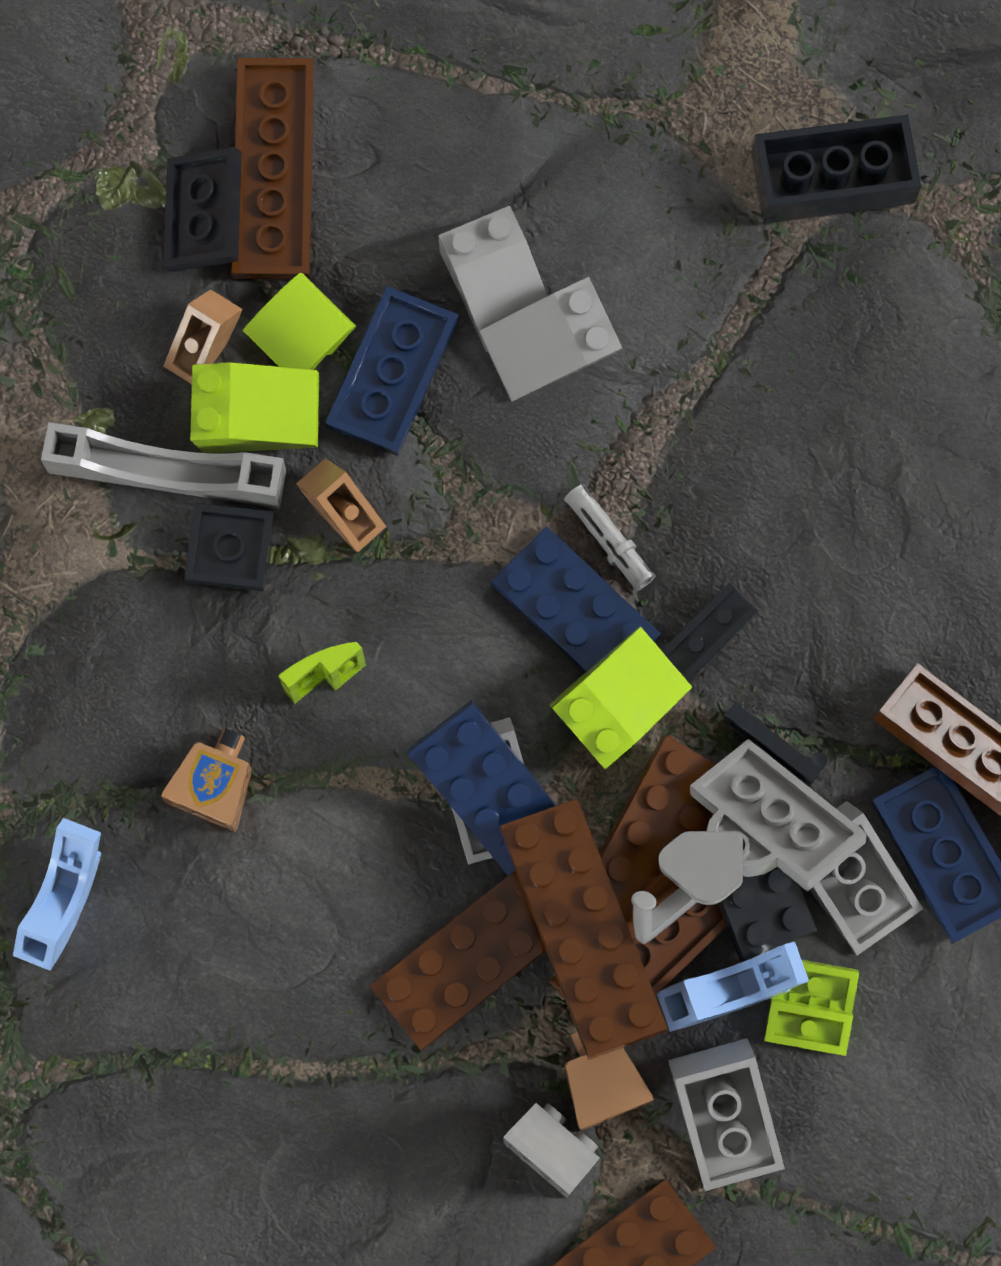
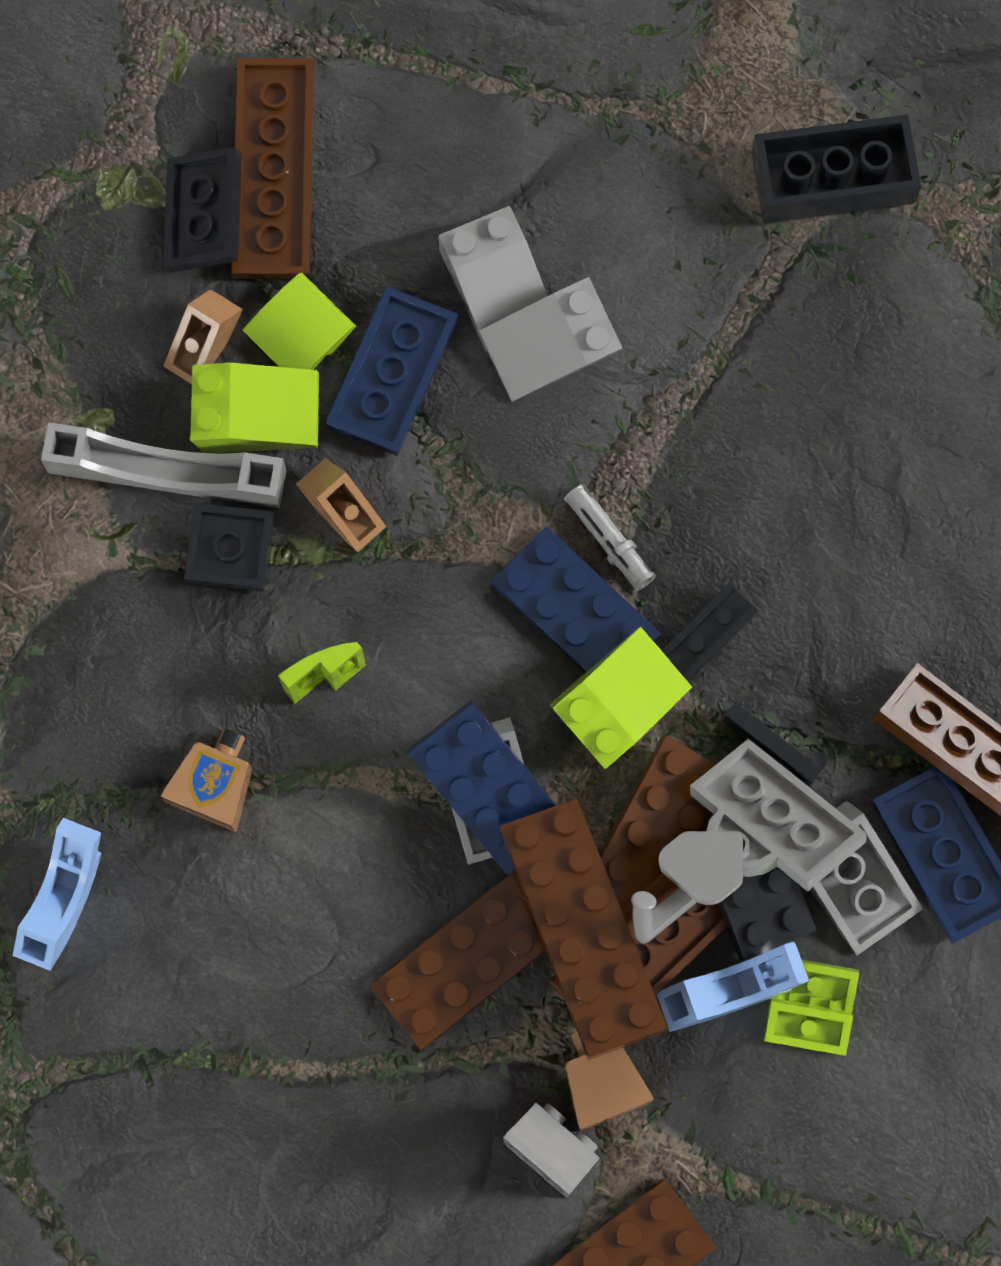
light grey slope [668,1038,785,1191] -> none

